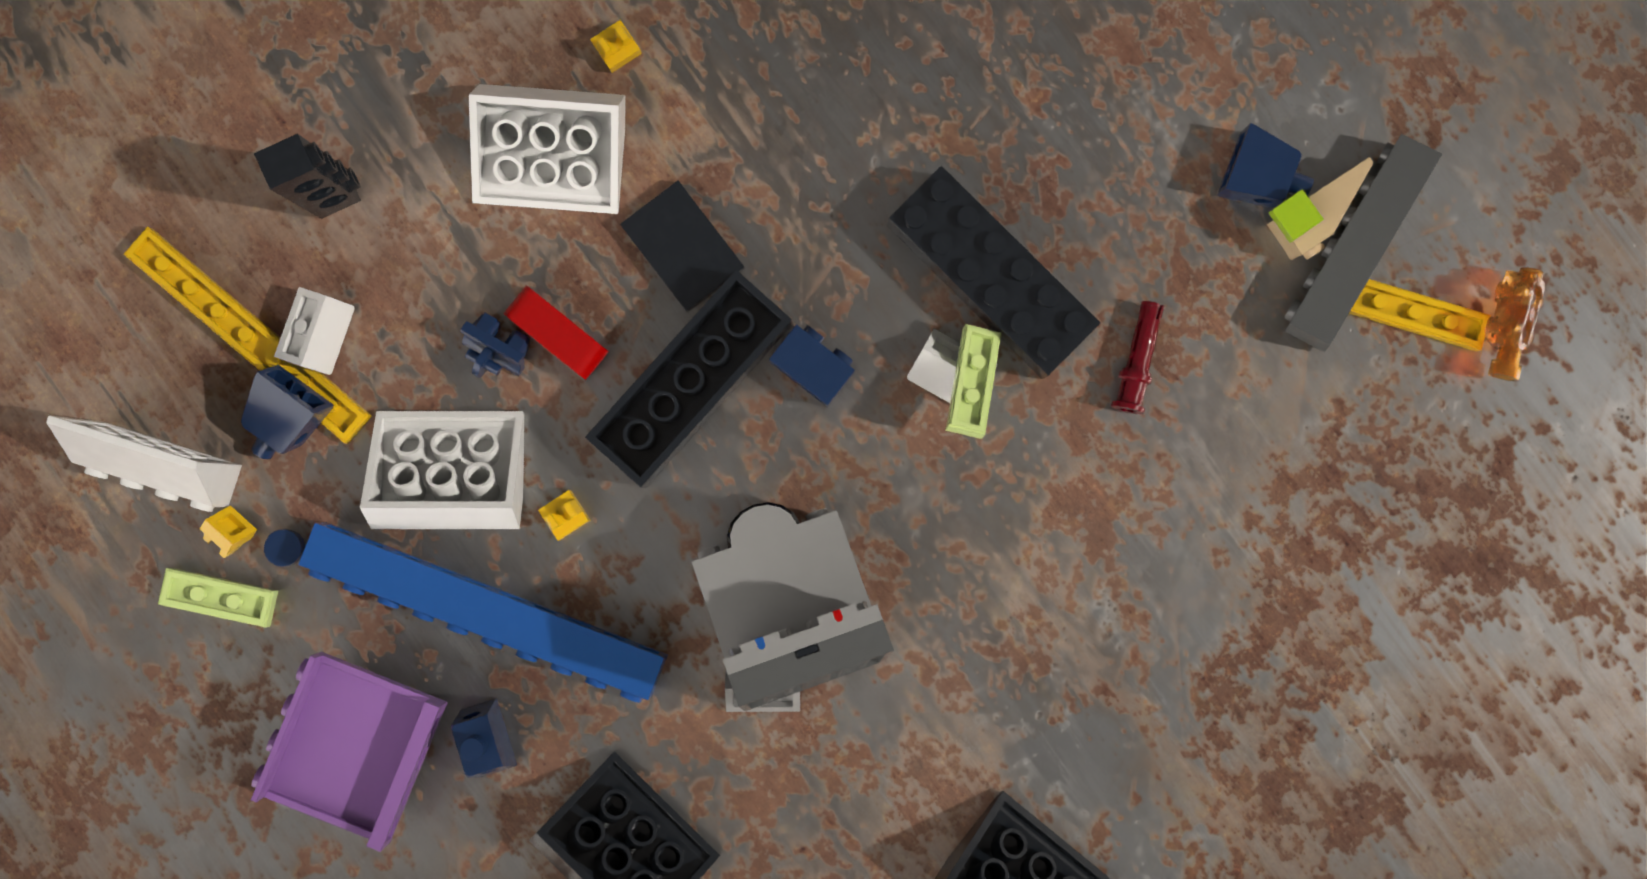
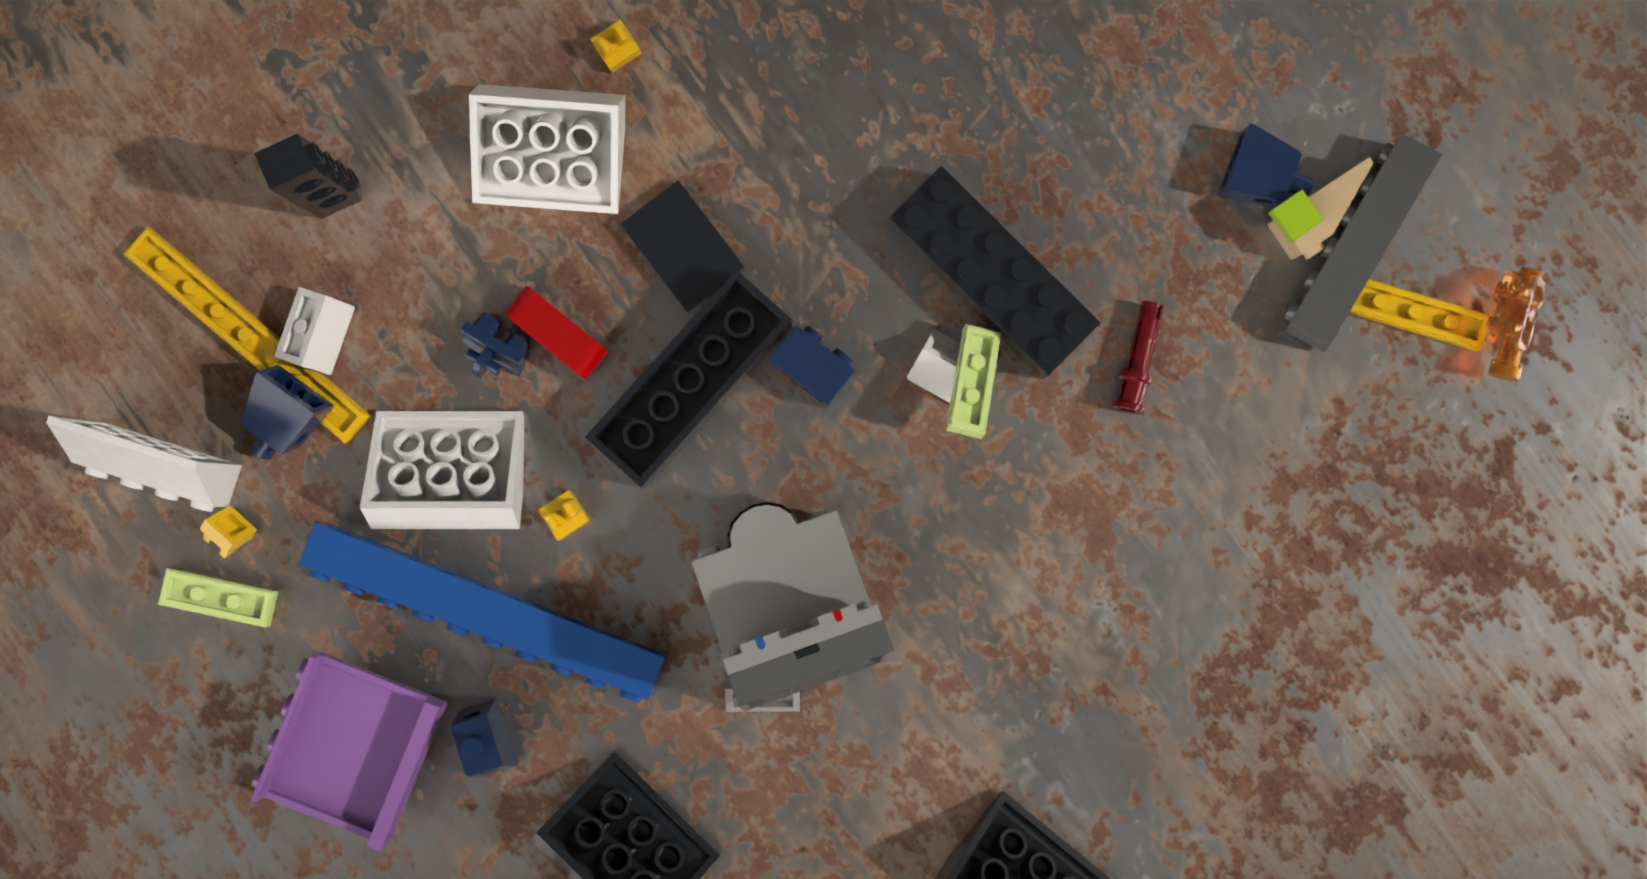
dark blue tile [264,529,305,567] -> none

